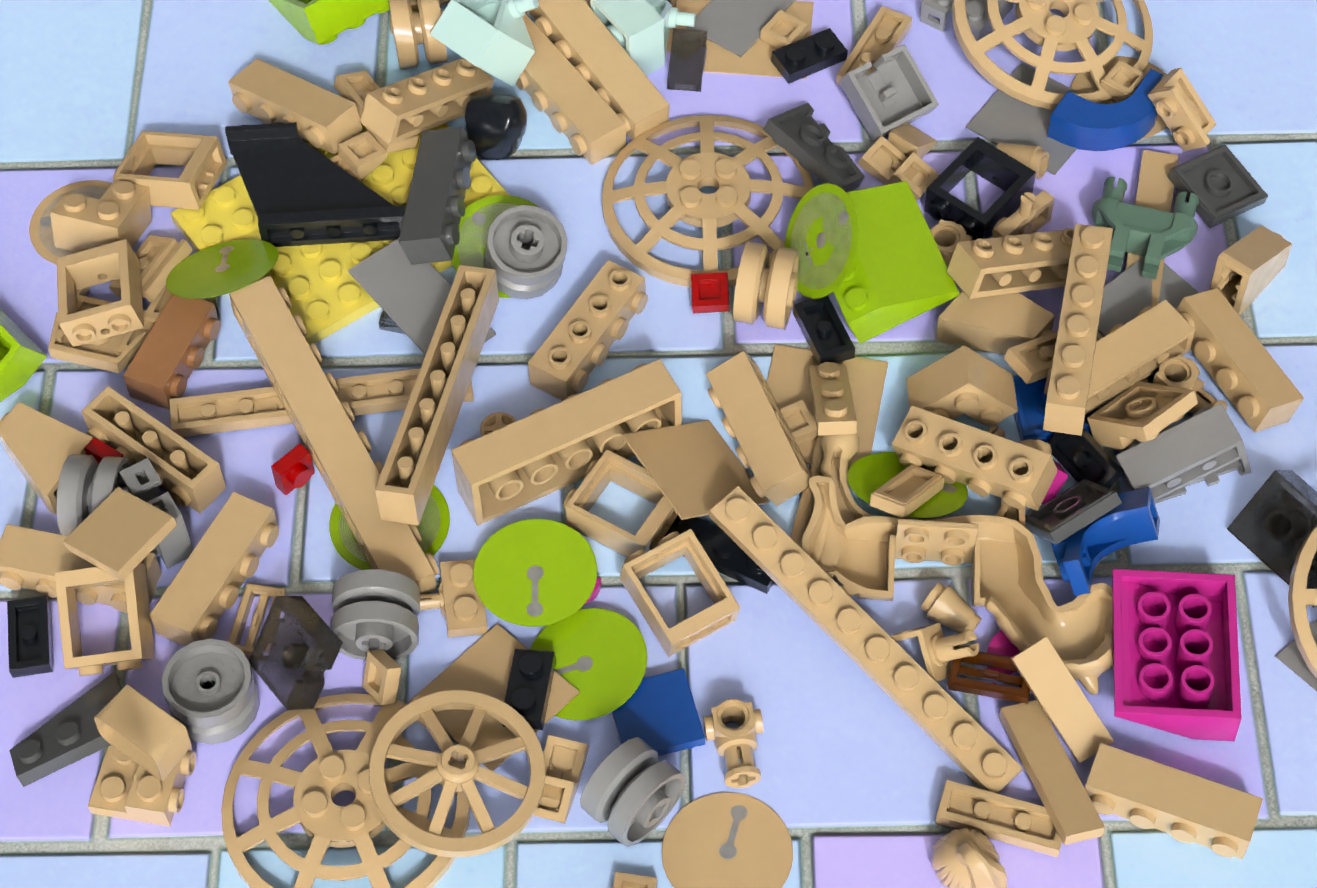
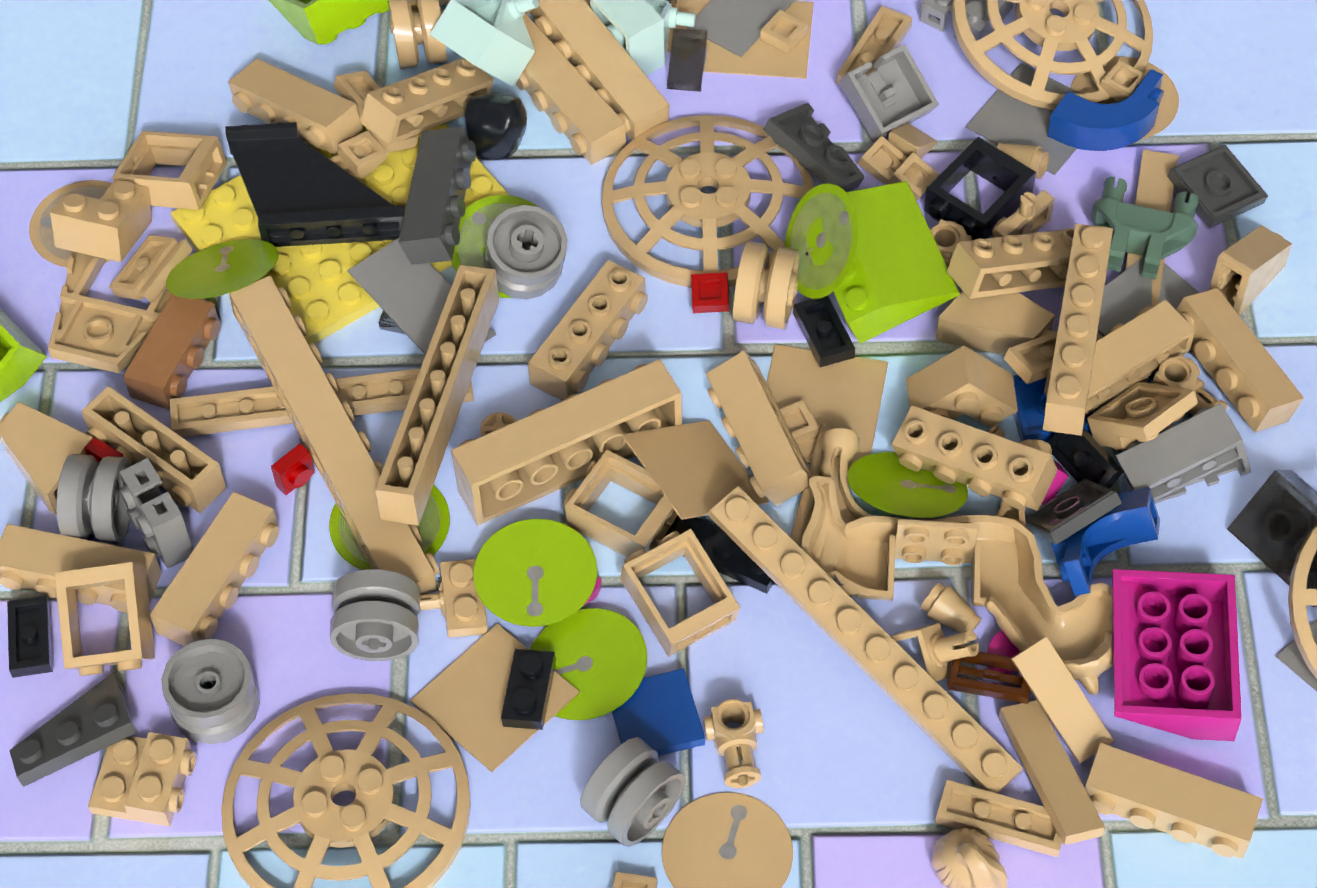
tan window [56,239,144,347] -> none
tan tile [63,487,177,581] -> none
tan piece [94,684,192,782] -> none
tan tile [228,583,287,664] -> none
clear smoke piece [248,596,343,710] -> none
tan tile [362,649,402,705] -> none
tan wheel [369,690,545,857] -> none
tan slope [534,735,590,824] -> none
black plate [771,28,848,84] -> none
tan plate [809,362,857,436] -> none
tan tile [870,464,945,519] -> none
tan bracket [1147,68,1216,151] -> none

